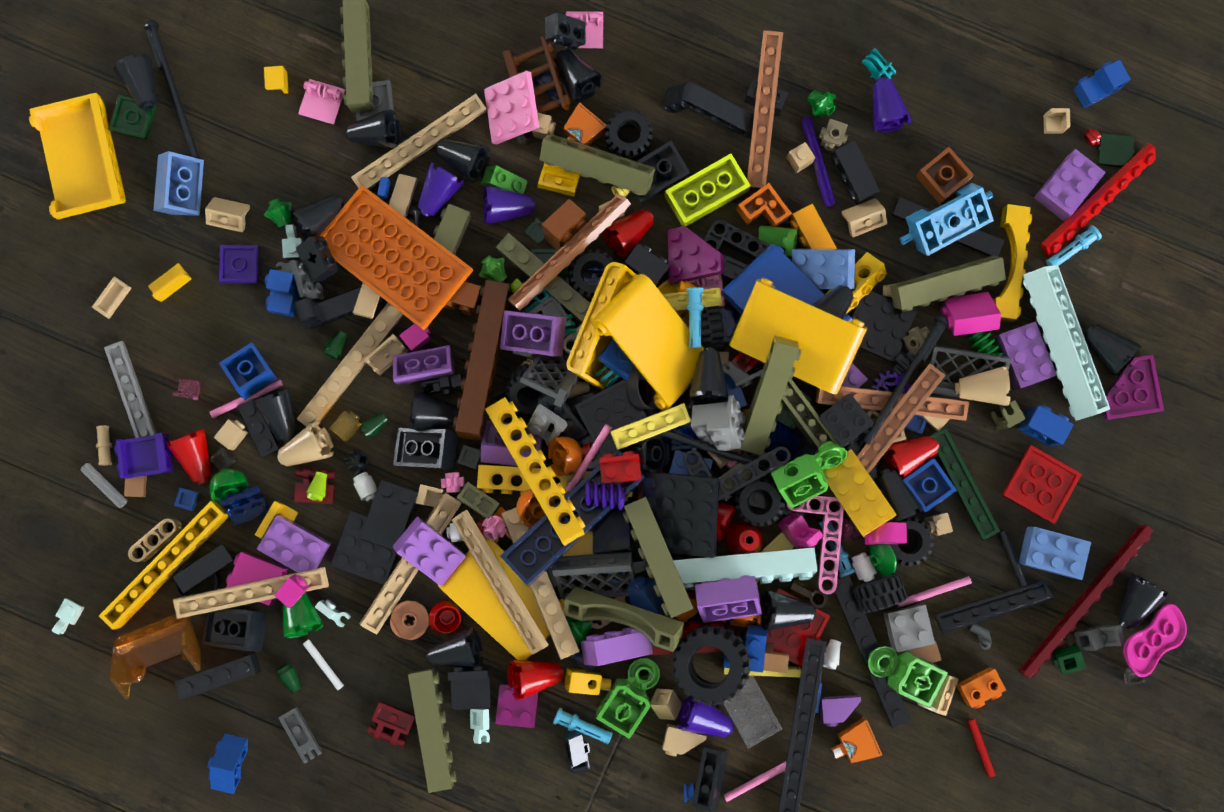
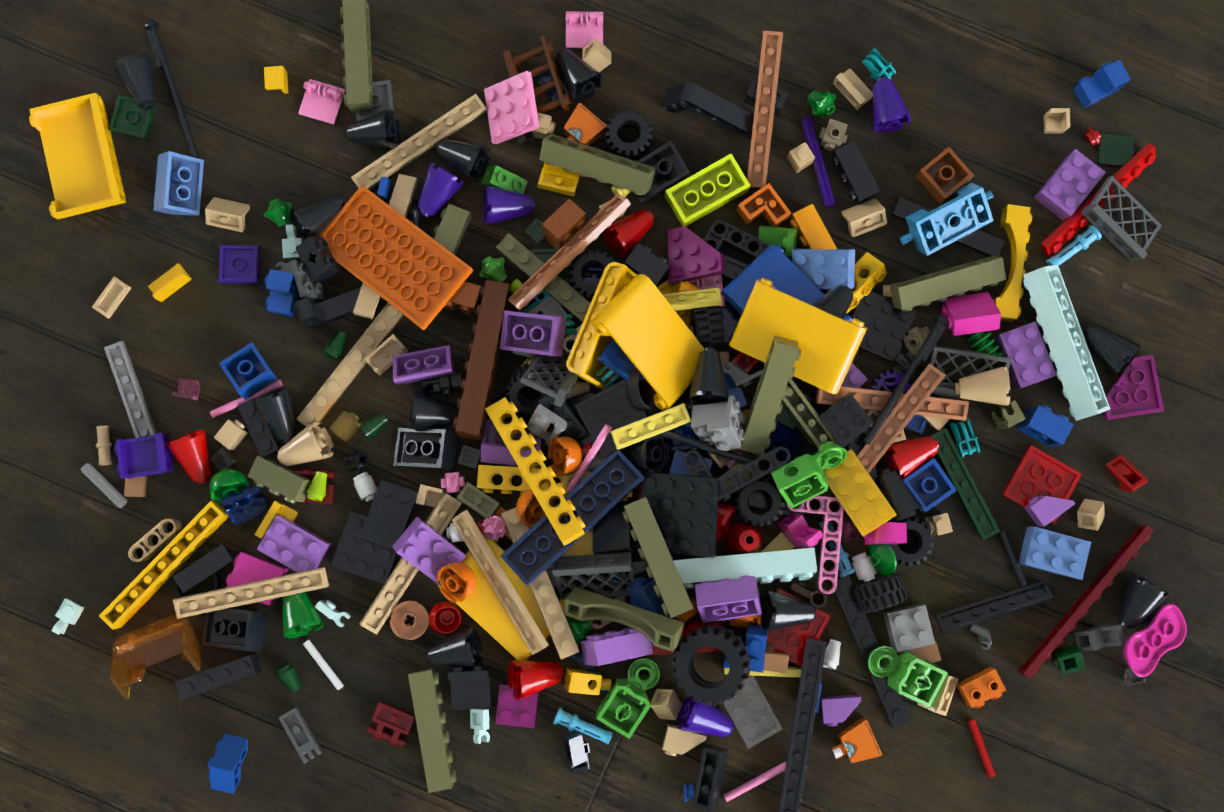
blue tile [174,487,200,511] -> none
dark pink brick [274,574,310,608] -> none
dark pink brick [399,324,431,352] -> none
black brick [545,12,586,50] -> none
dark purple piece [584,480,627,510] -> none
red bracket [599,451,642,484] -> none
medium azure pin [686,288,704,348] -> none
bright pink bar [897,576,972,608] -> none
none -> olive brick [247,456,312,504]
none -> orange cylinder [437,562,477,602]
none -> tan panel [582,38,611,72]
none -> tan panel [833,69,873,110]
none -> teal arm [950,418,980,458]
none -> medium lavender slope [1024,495,1075,527]
none -> tan panel [1077,499,1105,531]
none -> dark grey fence [1081,176,1162,261]
none -> red slope [1106,455,1148,492]

